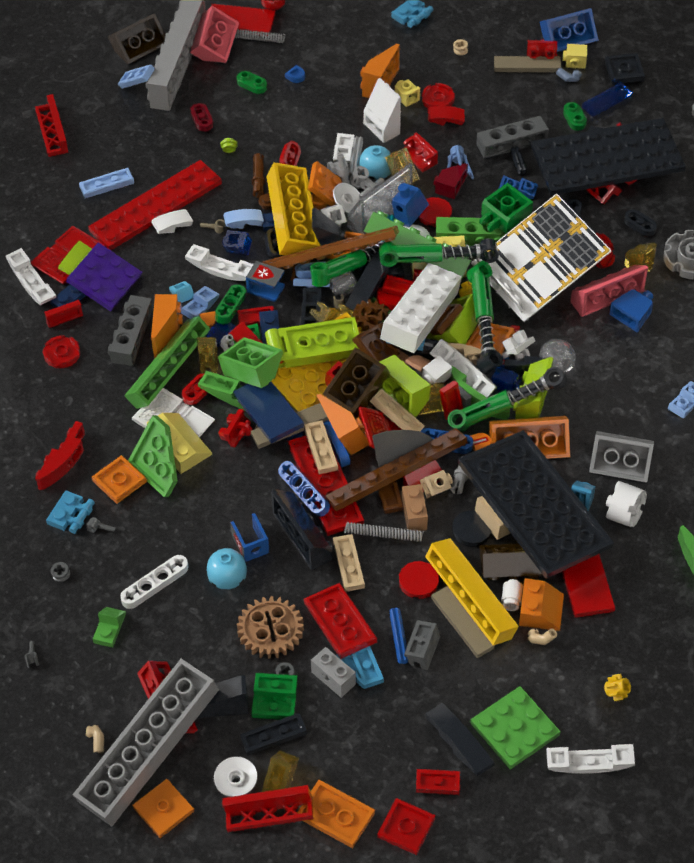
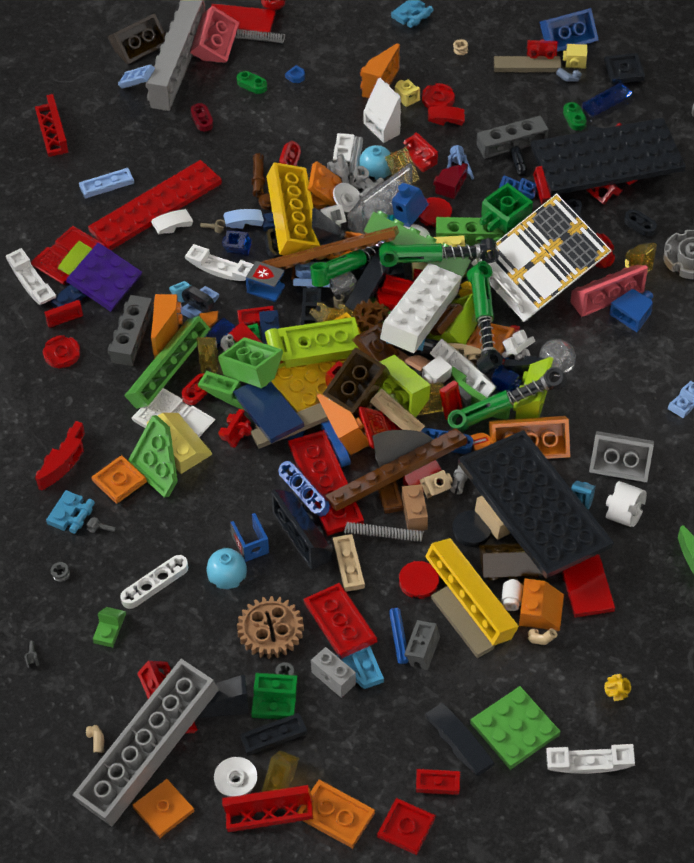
green beam [215,285,246,324] -> none
lime plate [220,138,238,153] -> none
tan plate [304,420,338,474] -> none
none -> black beam [182,286,214,313]
none -> red tile [533,166,551,205]

